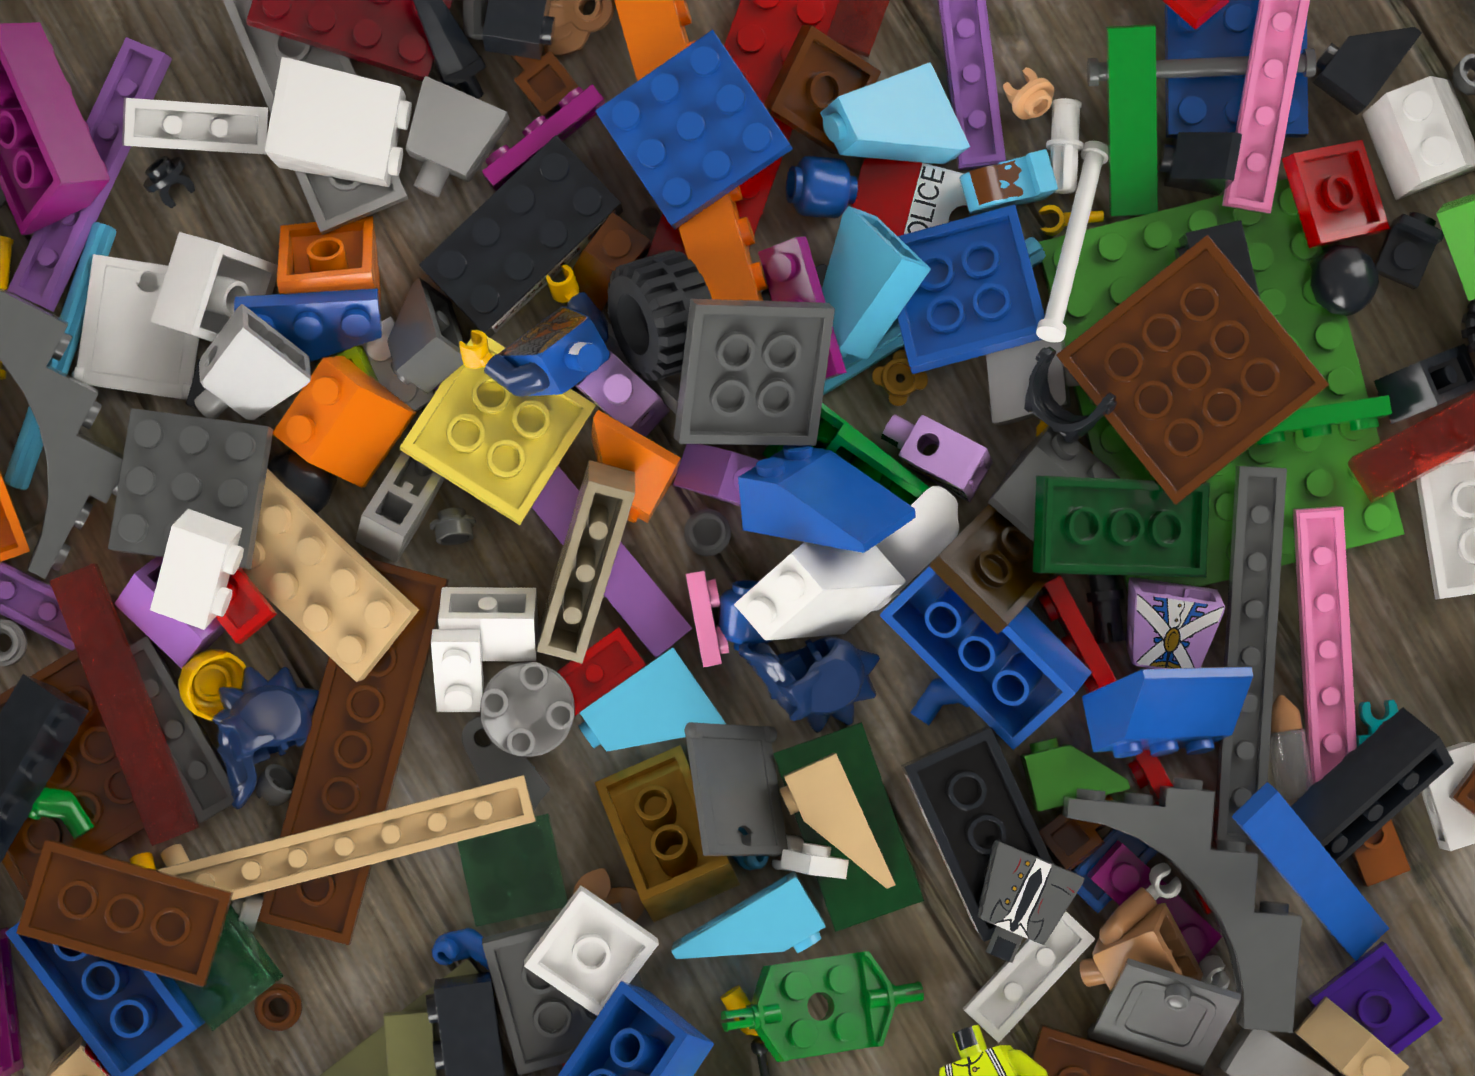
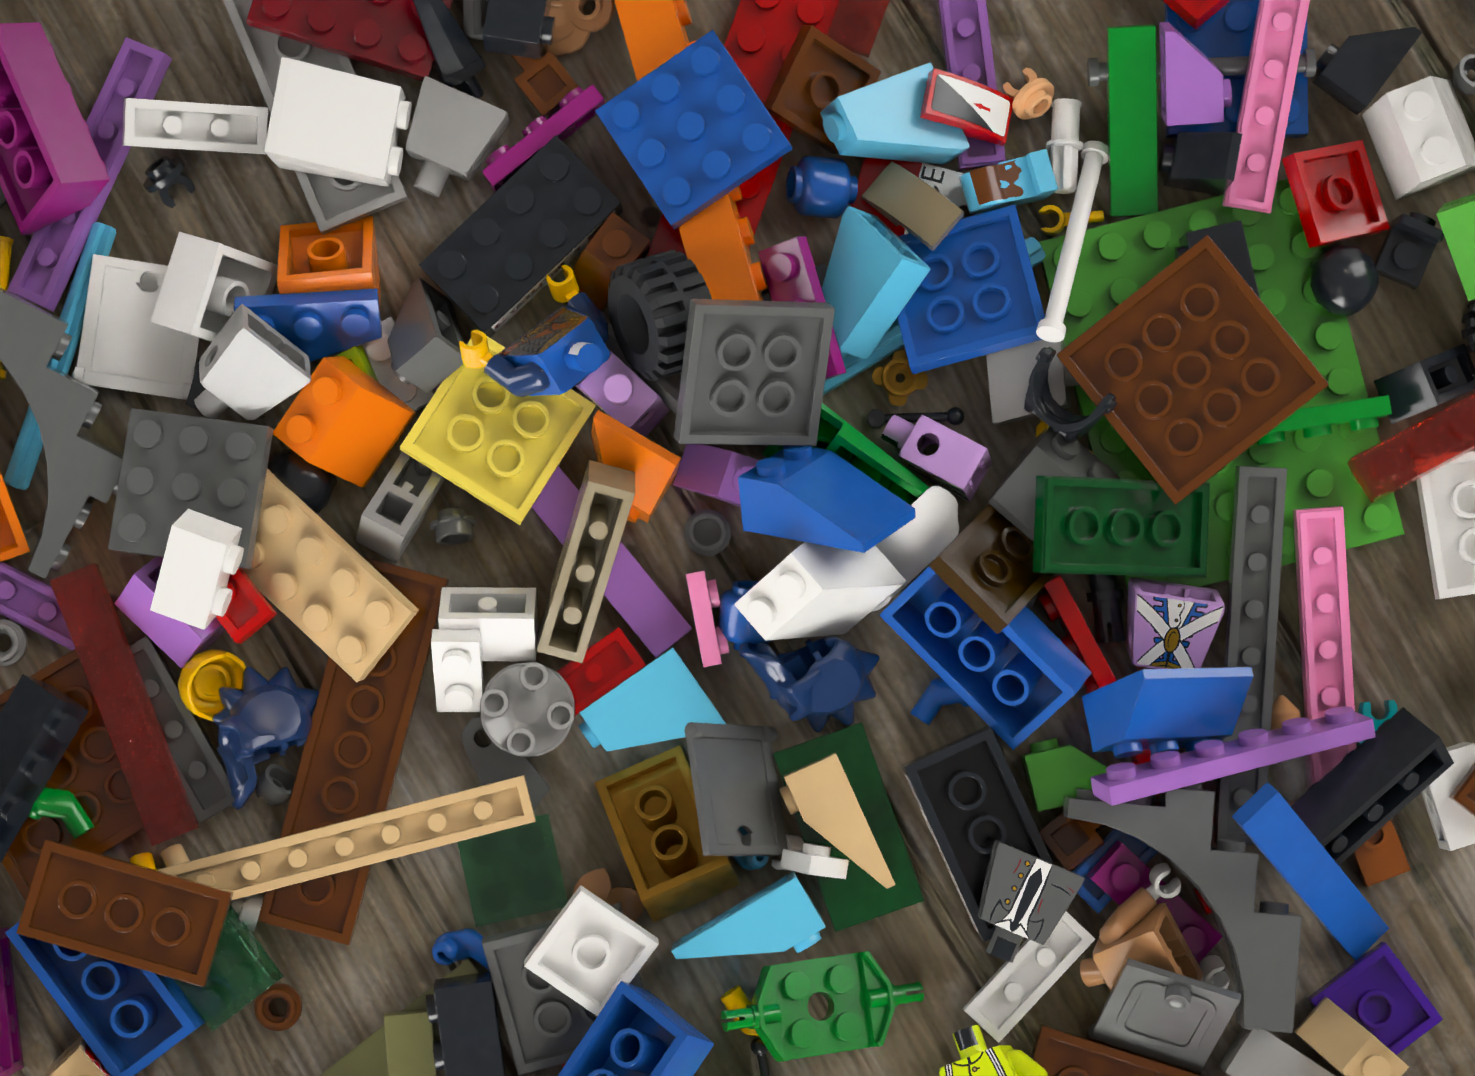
none -> dark tan slope [862,161,963,251]
none -> black hinge [867,407,965,428]
none -> slope [920,68,1014,146]
none -> medium lavender plate [1090,707,1376,806]
none -> medium lavender slope [1159,22,1232,126]

